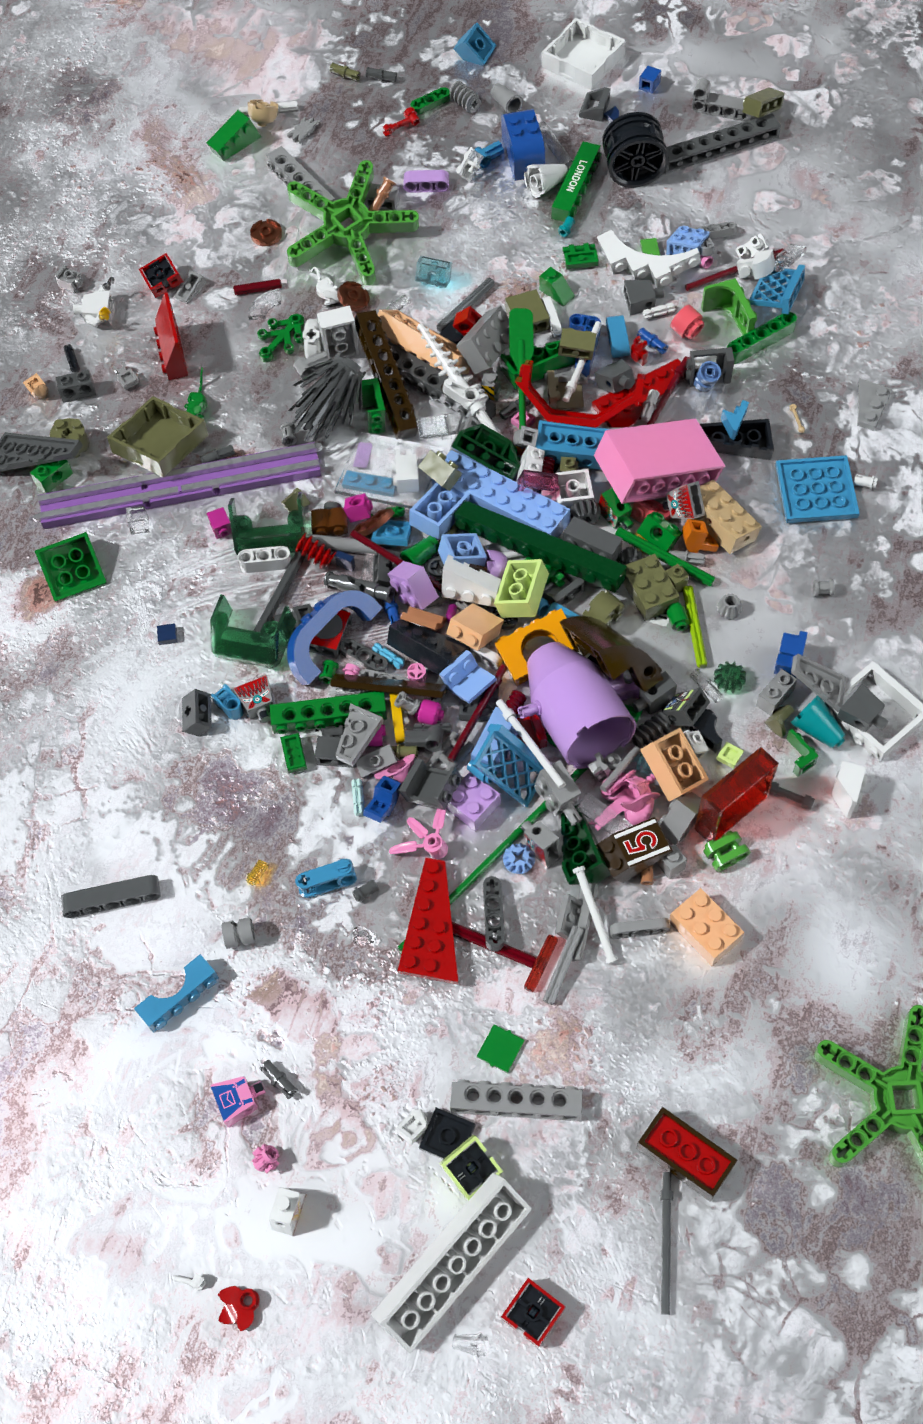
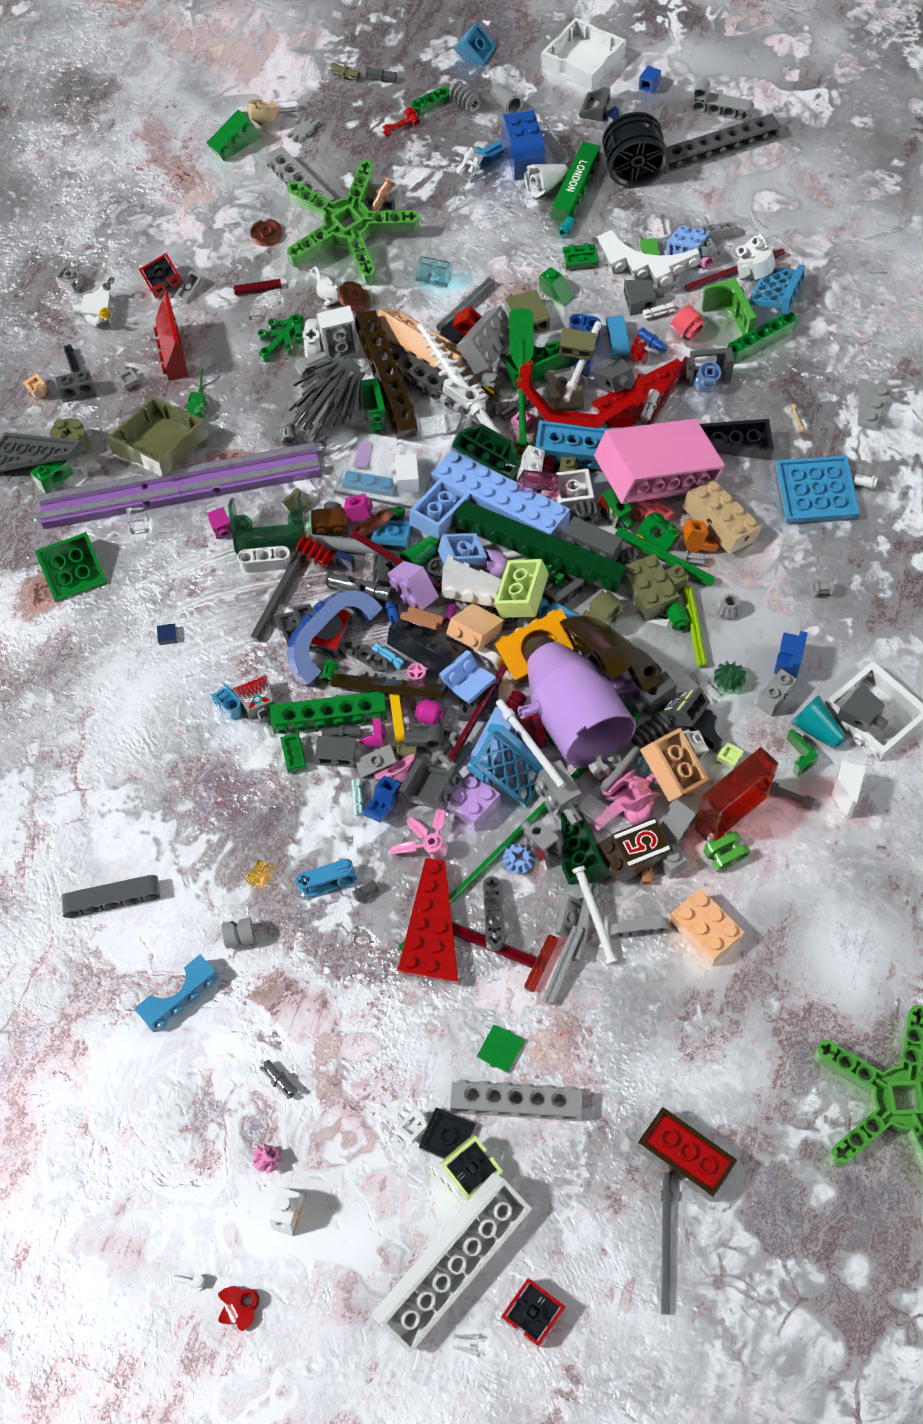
dark grey brick [182,689,212,736] -> none
dark grey axle [200,445,235,463] -> none
clear green windscreen [210,594,296,668] -> none
torso [210,1076,266,1128] -> none
light grey wing [335,703,384,766] -> none
bright pink plate [342,663,360,675] -> none
light grey bush [394,691,420,715] -> none
lavender beam [403,170,449,193] -> none
brick [418,449,463,491] -> none
light grey brick [512,426,539,449] -> none
white beam [541,296,562,337] -> none
torso [662,481,706,519] -> none
dark azure slope [721,400,749,440] -> none
olive brick [743,87,785,118] -> none
olive tile [764,705,795,738] -> none
clear hinge [774,243,807,272] -> none
light grey wing [791,654,846,712] -> none

